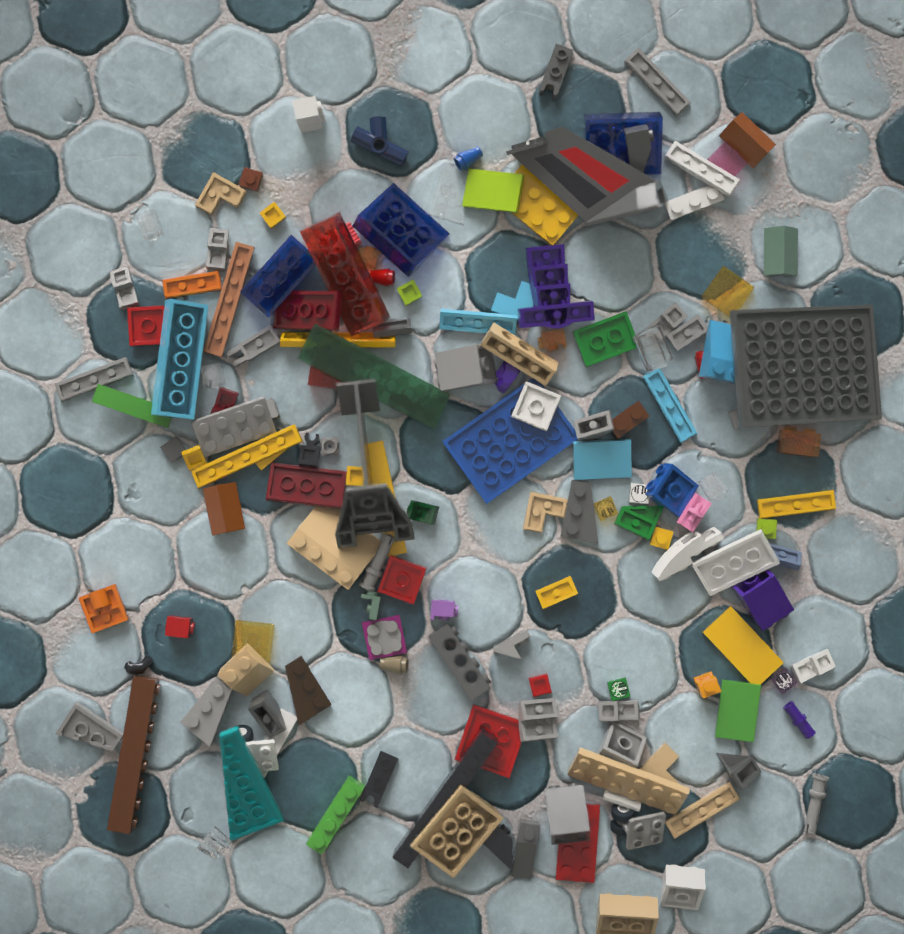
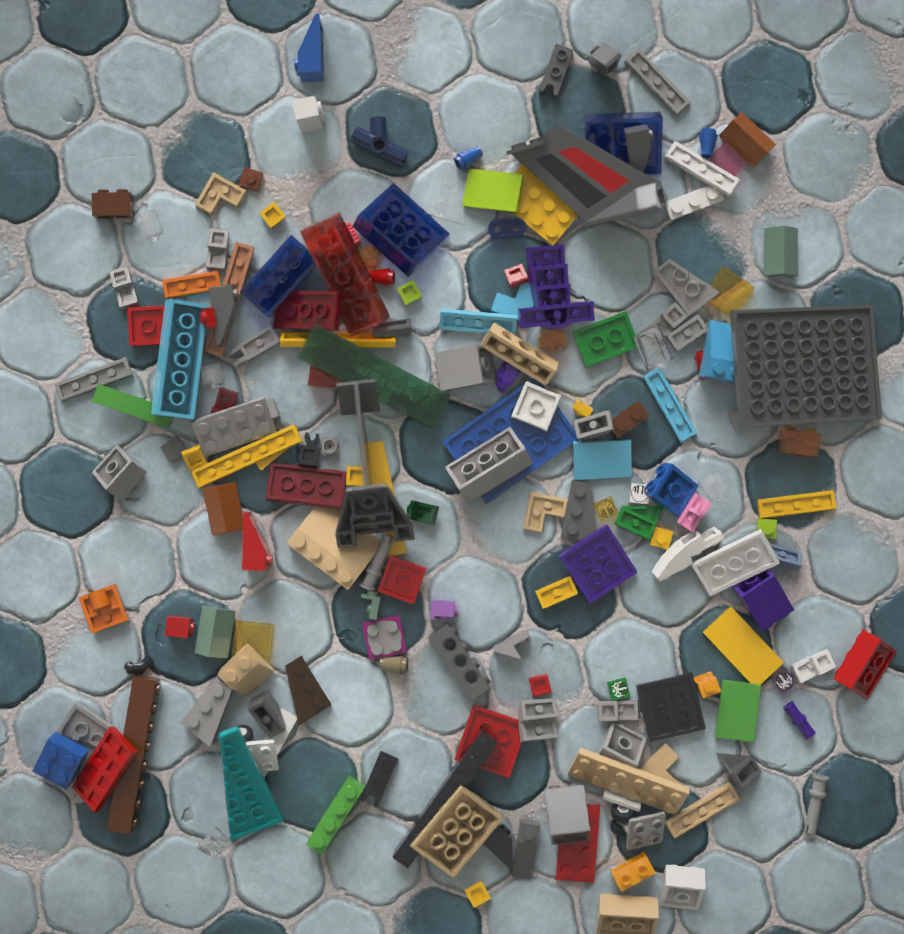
none -> blue brick [32,732,90,790]
none -> red plate [72,727,137,812]
none -> reddish brown brick [92,189,134,219]
none -> light grey slope [92,444,147,501]
none -> sand green piece [194,605,236,658]
none -> red plate [200,307,216,328]
none -> dark grey slope [209,284,239,347]
none -> red slope [242,512,273,571]
none -> blue slope [294,14,324,82]
none -> light grey slope [445,427,533,504]
none -> yellow plate [465,880,491,908]
none -> clear blue plate [488,217,526,239]
none -> tile [504,264,529,288]
none -> dark purple plate [558,524,638,604]
none -> yellow plate [572,398,593,418]
none -> dark grey slope [589,44,622,78]
none -> light orange brick [610,851,655,892]
none -> black plate [636,672,706,742]
none -> light grey wing [654,259,720,316]
none -> blue cone [699,128,718,158]
none -> red slope [833,630,897,700]

